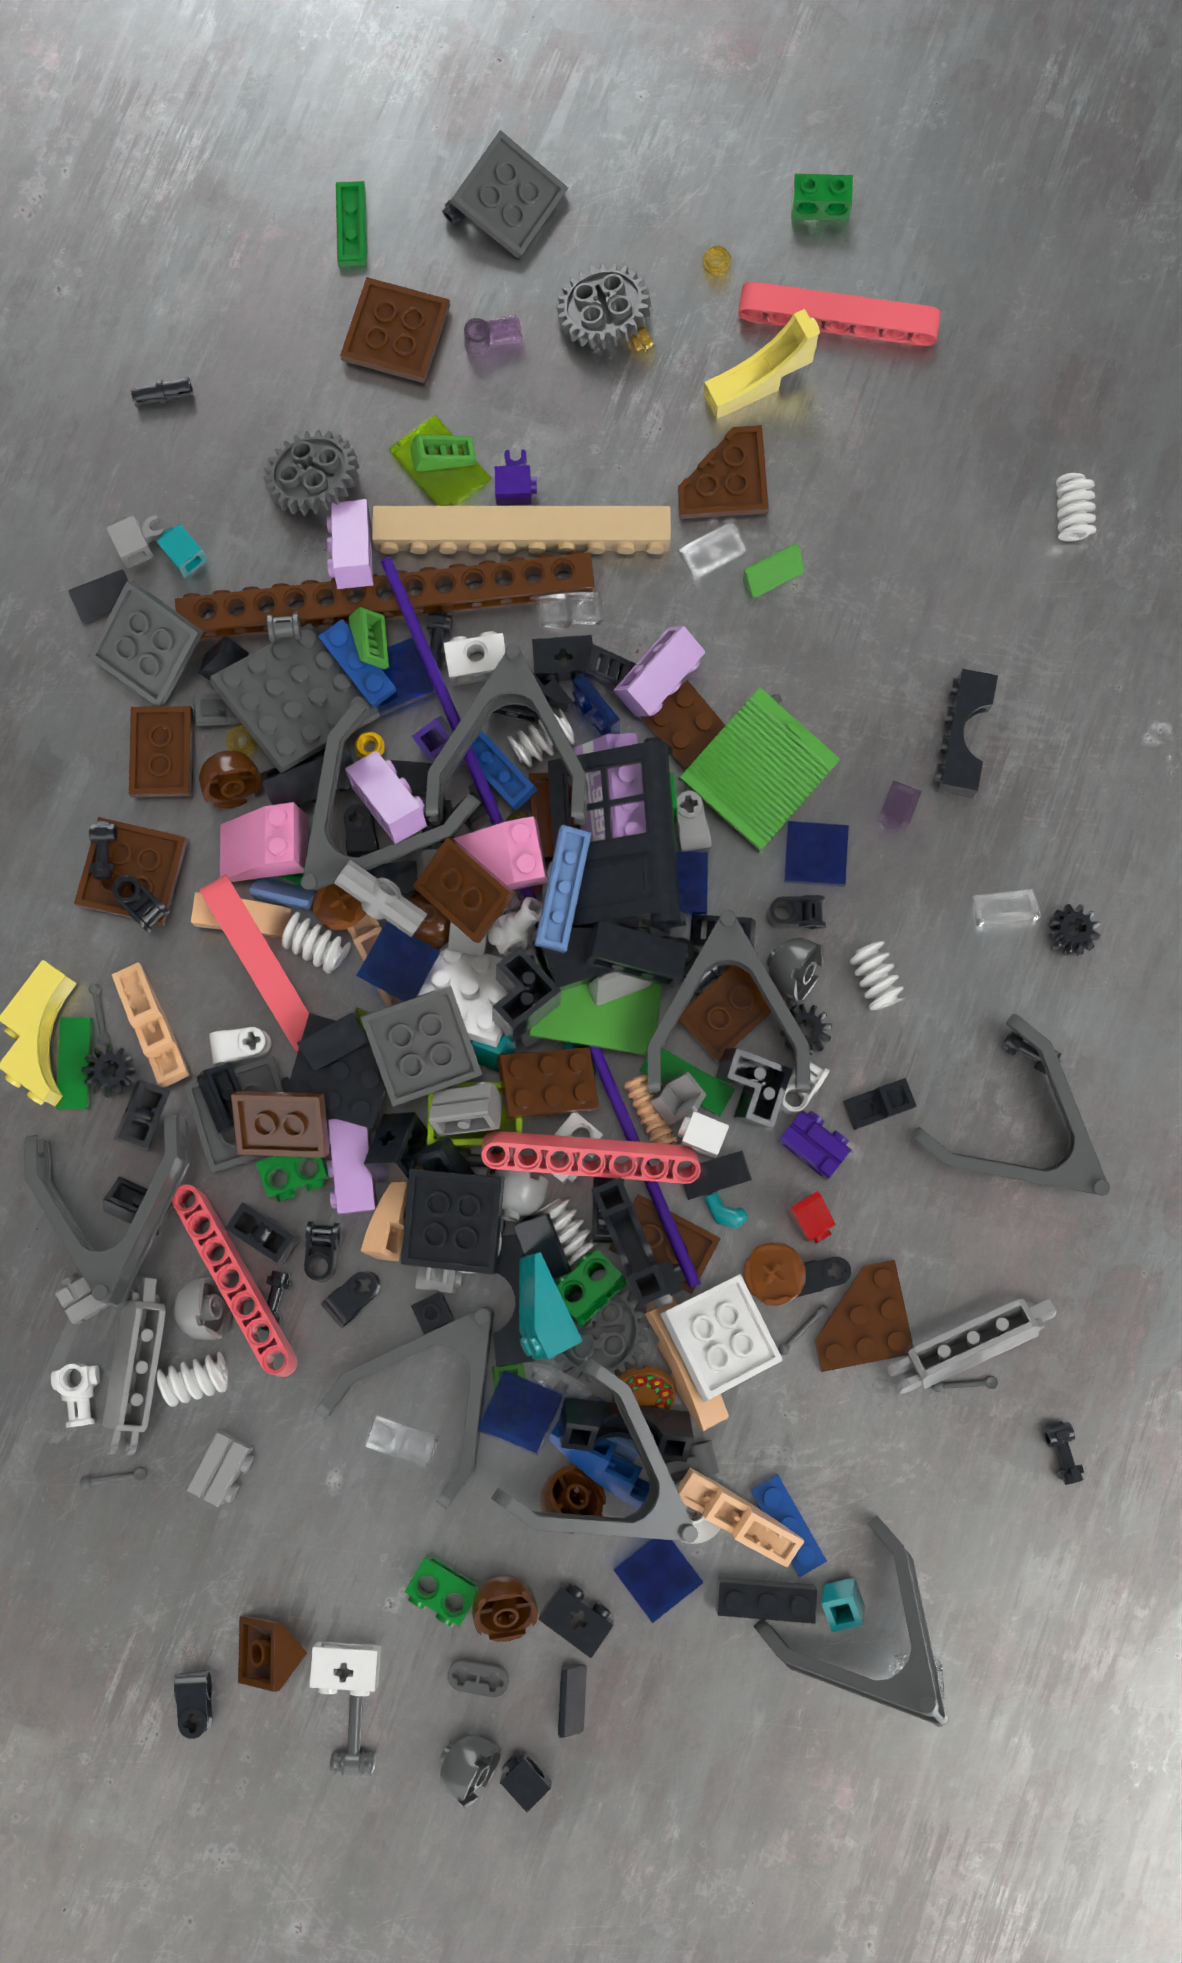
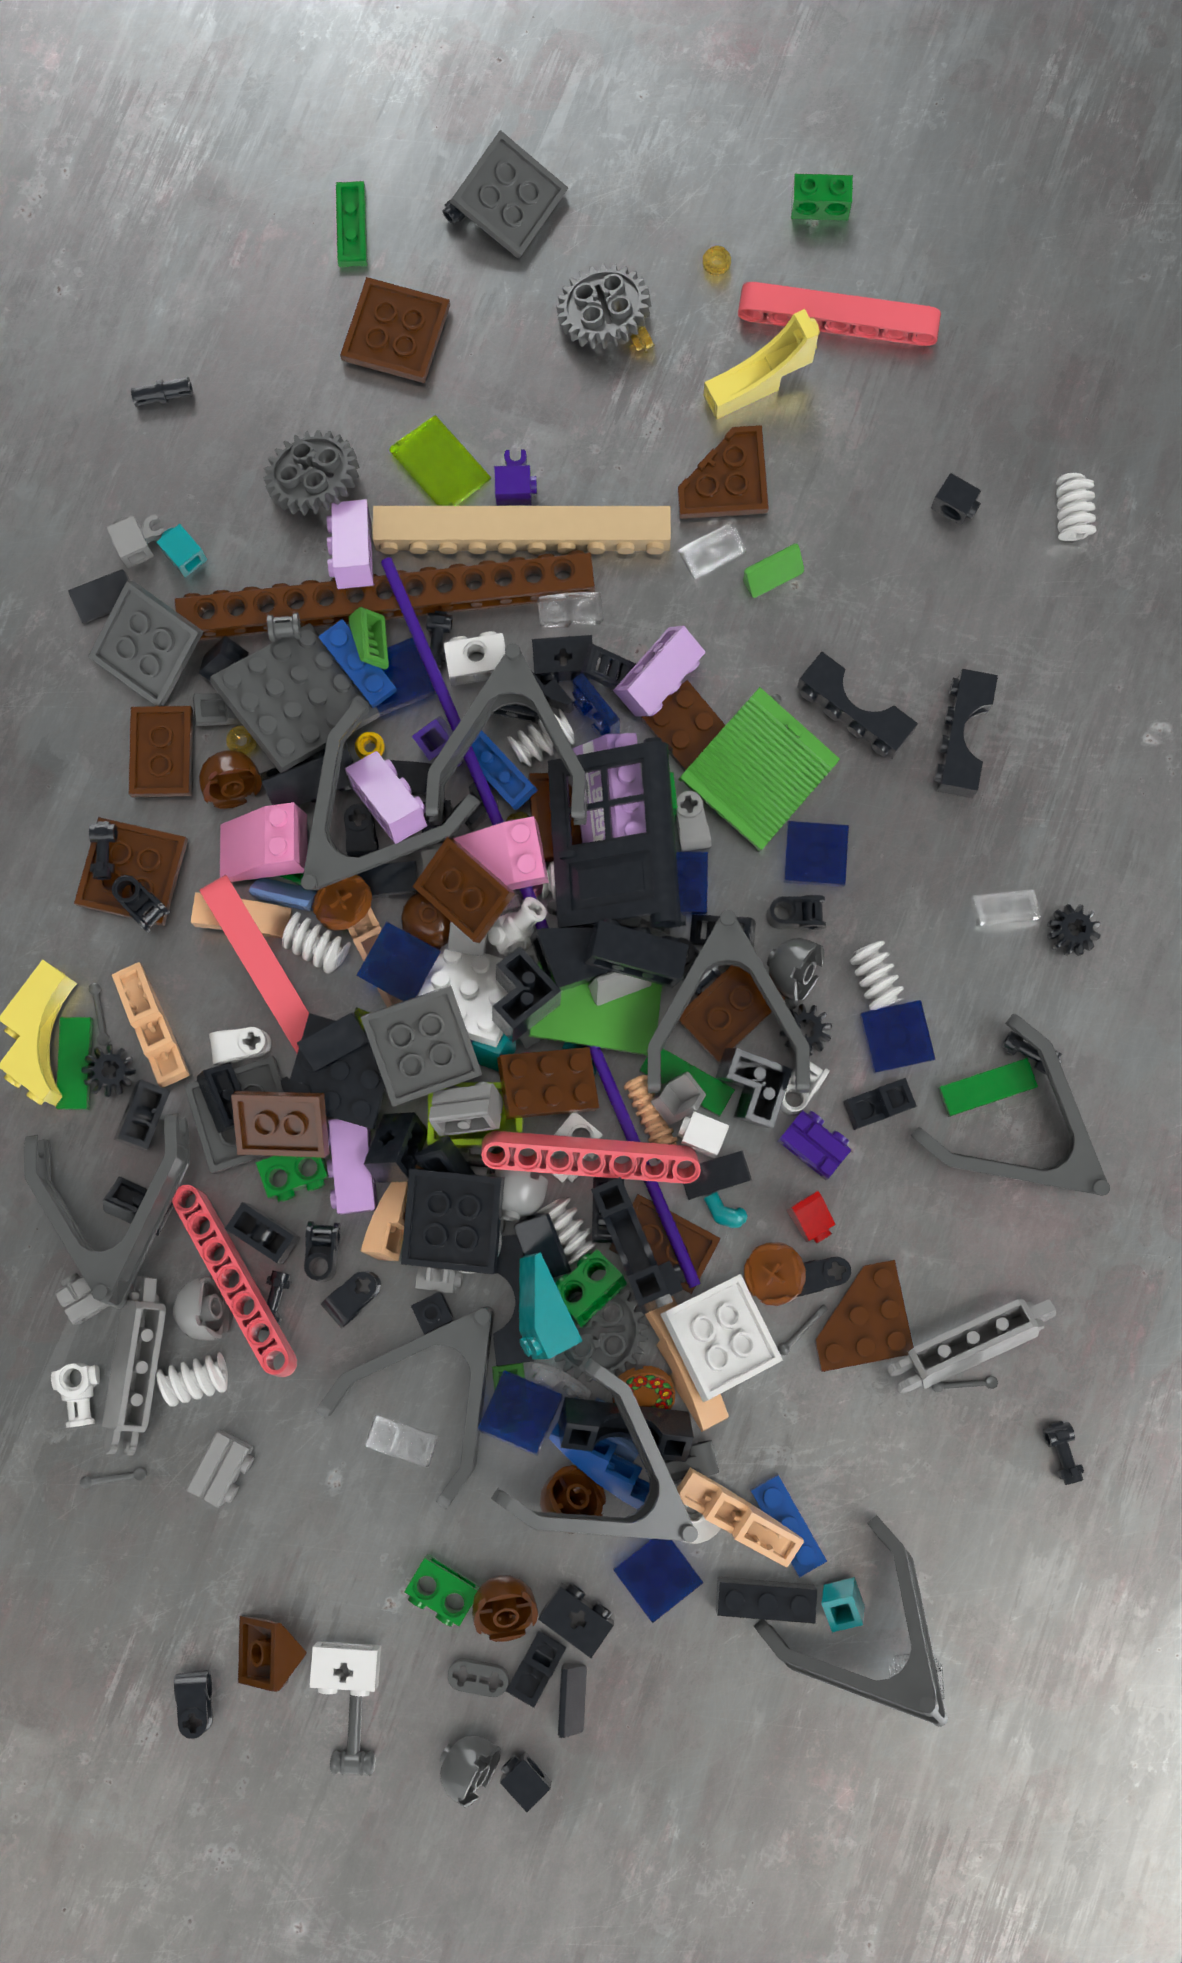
light grey piece [334,860,427,937] -> none
bright green slope [410,435,476,471] -> none
clear purple piece [464,315,522,356] -> none
medium blue tile [534,825,592,953] -> none
clear purple brick [877,780,922,832] -> none
none -> black slope [505,1631,567,1708]
none -> black arch [797,651,918,759]
none -> clear blue plate [860,1000,936,1074]
none -> black brick [931,473,981,526]
none -> green tile [938,1058,1038,1117]

